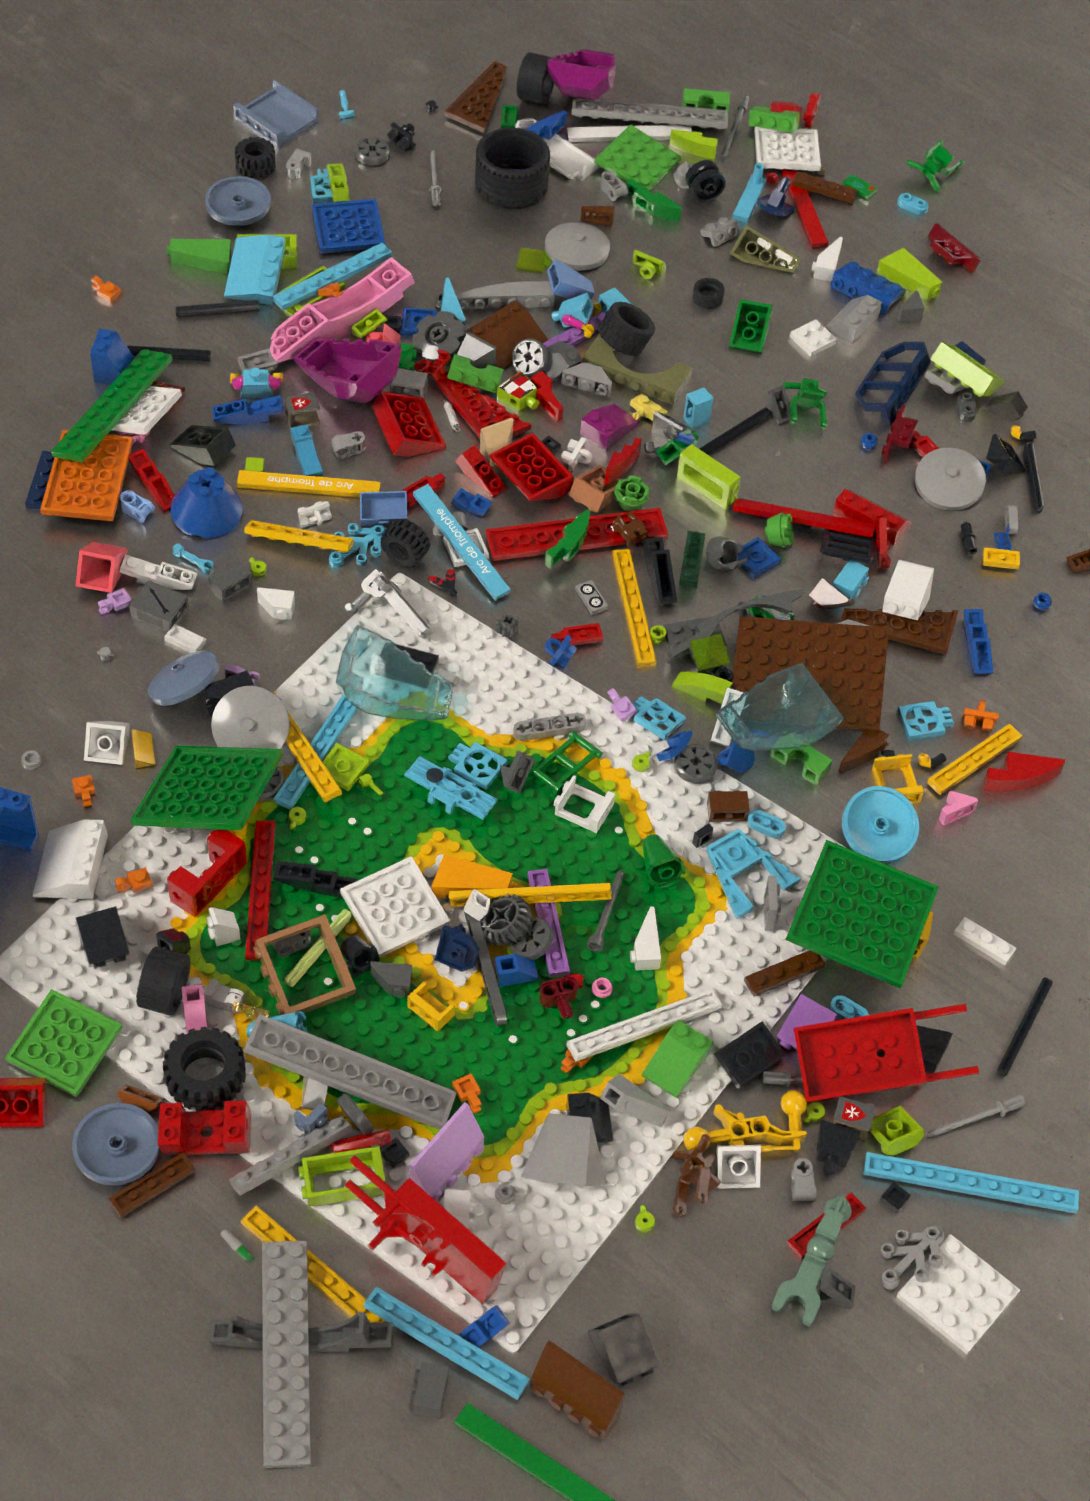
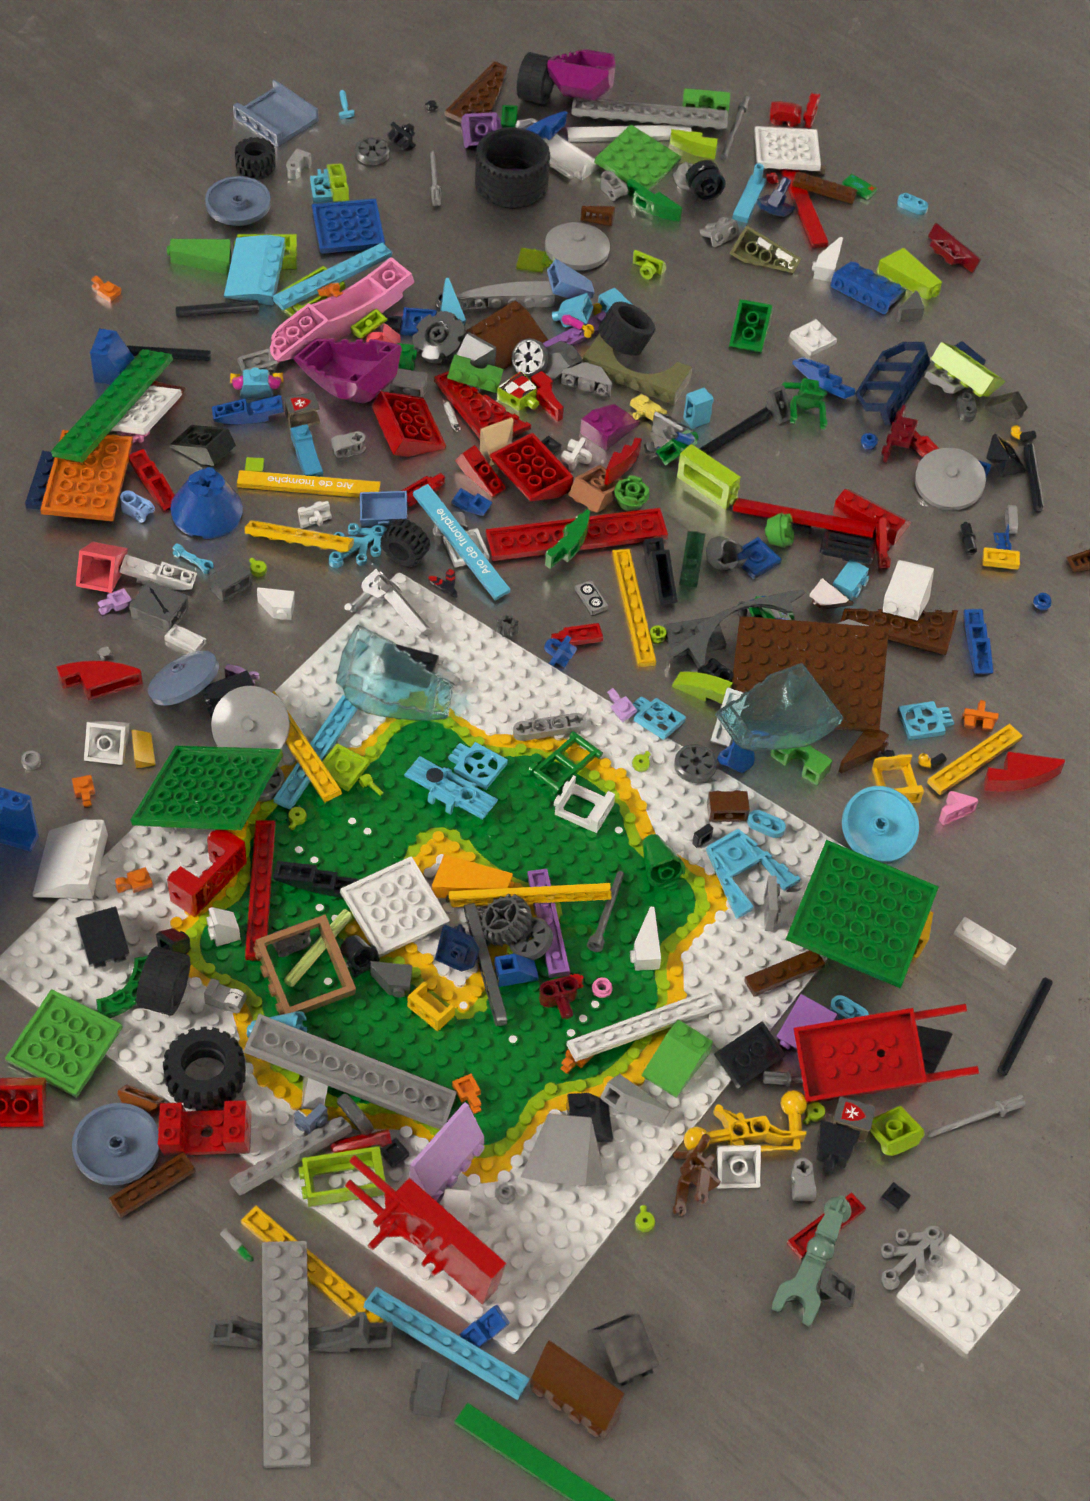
bright pink slope [181,984,208,1033] -> none
clear yellow plate [232,1002,269,1020] -> none
red piece [414,350,452,381] -> none
white slope [464,889,490,921] -> none
dark grey slope [500,751,535,794] -> none
reddish brown animal [611,512,648,548] -> none
blue slope [656,730,693,761] -> none
clear neon green piece [690,634,730,671] -> none
black tyre [693,278,725,309] -> none
bright green arch [749,106,800,133] -> none
light grey slope [825,295,882,344] -> none
medium azure plate [863,1152,1079,1214] -> none
green piece [906,140,965,192] -> none
none -> red slope [56,661,143,700]
none -> green tile [96,956,148,1018]
none -> medium lavender slope [461,112,501,149]
none -> blue slope [792,357,855,399]

